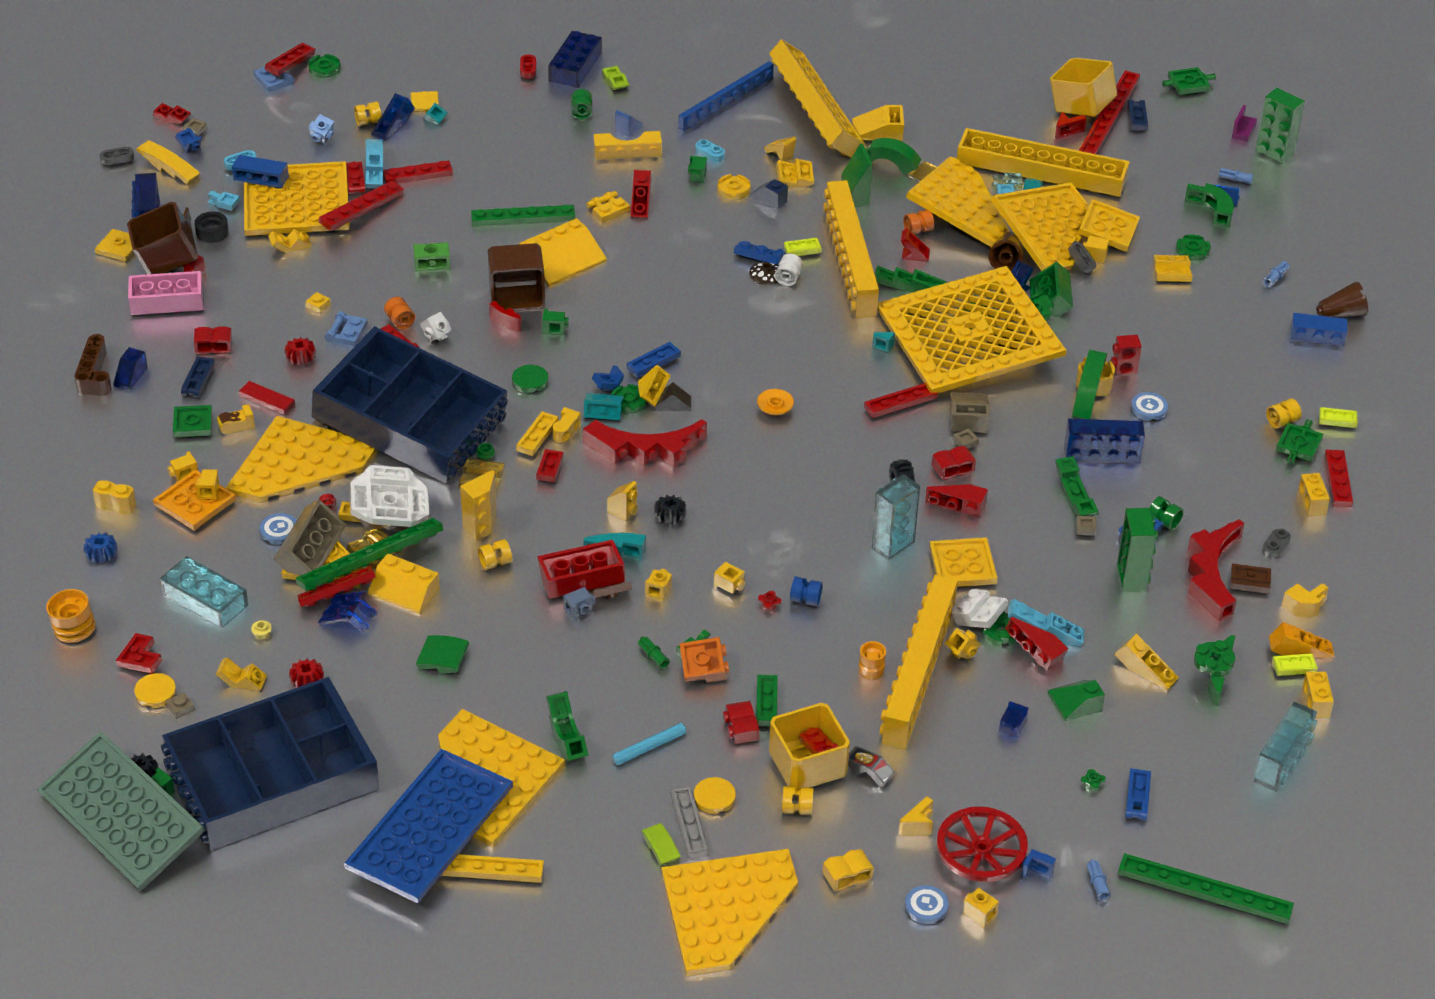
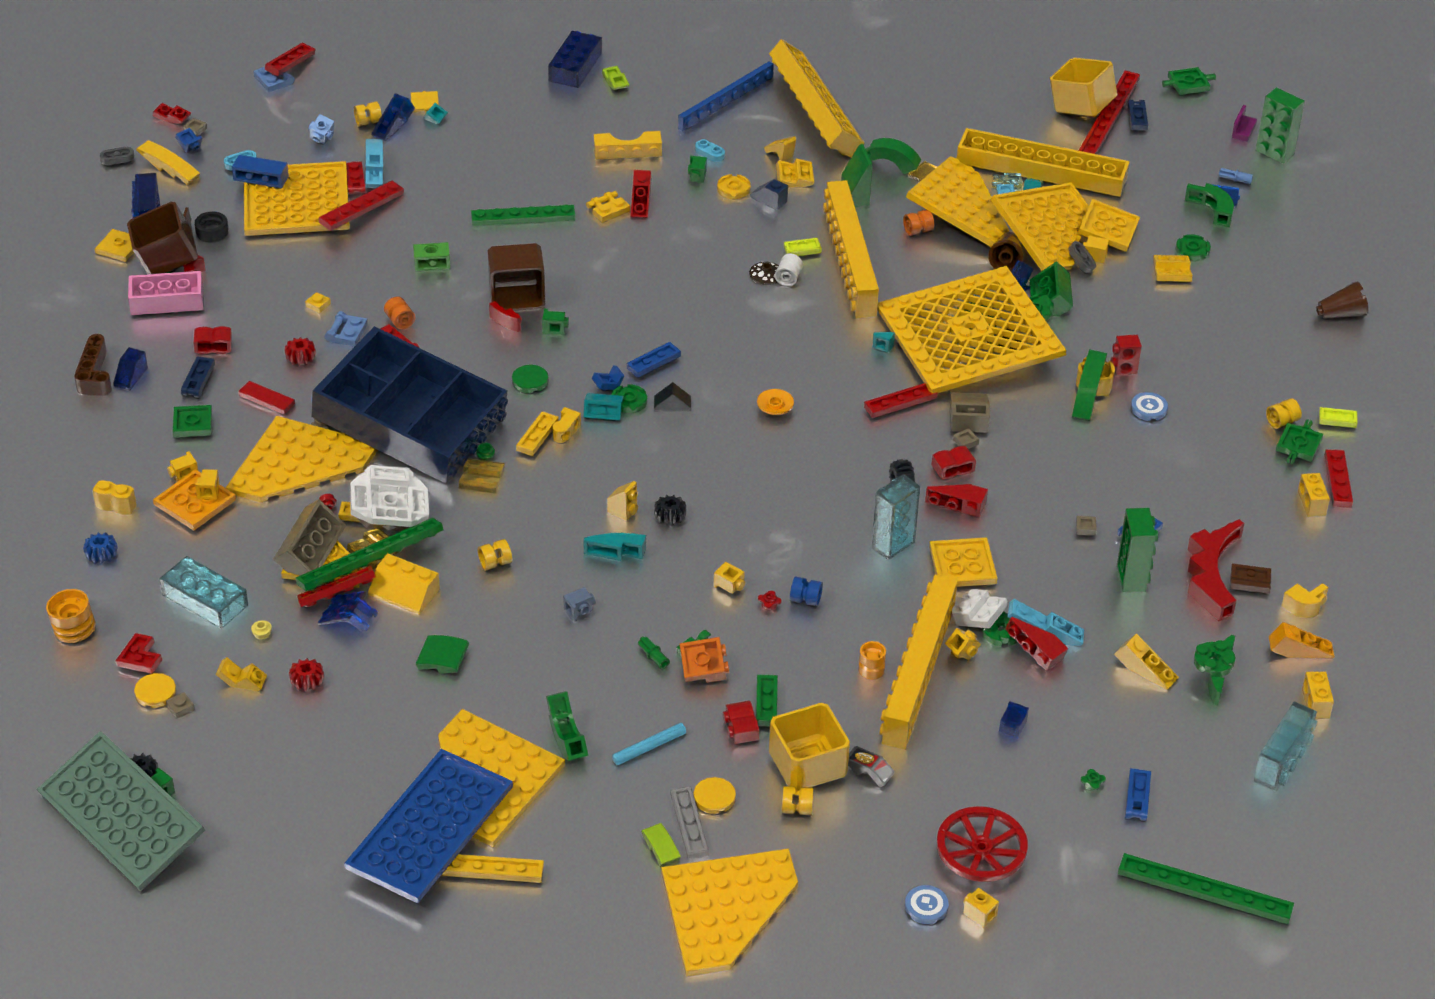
dark blue container [160,677,379,851] -> none
medium azure plate [208,191,240,211] -> none
yellow leg [217,404,255,434] -> none
medium blue tile [259,513,297,545] -> none
yellow slope [268,228,312,253] -> none
green tile [308,54,341,77] -> none
red plate [383,160,453,184] -> none
white brick [420,311,452,342] -> none
yellow slope [460,470,497,541] -> none
yellow slope [519,218,607,287] -> none
red plate [520,54,537,79] -> none
red plate [536,449,564,483] -> none
red slope [537,540,625,599] -> none
green wheel [571,89,593,120] -> none
red arch [583,419,707,467] -> none
reddish brown plate [589,582,632,599] -> none
blue slope [615,110,644,138] -> none
yellow slope [638,365,671,407] -> none
yellow brick [645,569,672,601] -> none
blue plate [734,241,786,264] -> none
red plate [799,727,838,754] -> none
yellow brick [822,849,874,891] -> none
yellow slope [852,105,904,141] -> none
green slope [874,265,947,292] -> none
yellow slope [898,796,934,836] -> none
red slope [901,228,930,262] -> none
blue bracket [1020,849,1056,878] -> none
green slope [1047,680,1105,721] -> none
red slope [1055,112,1087,140] -> none
green slope [1055,456,1099,516] -> none
clear blue brick [1064,418,1145,464] -> none
medium blue axle [1087,859,1111,901] -> none
green wheel [1149,496,1184,531] -> none
dark grey plate [1262,529,1291,559] -> none
medium blue axle [1263,261,1290,288] -> none
neon yellow plate [1272,653,1318,676] -> none
blue brick [1290,313,1347,346] -> none

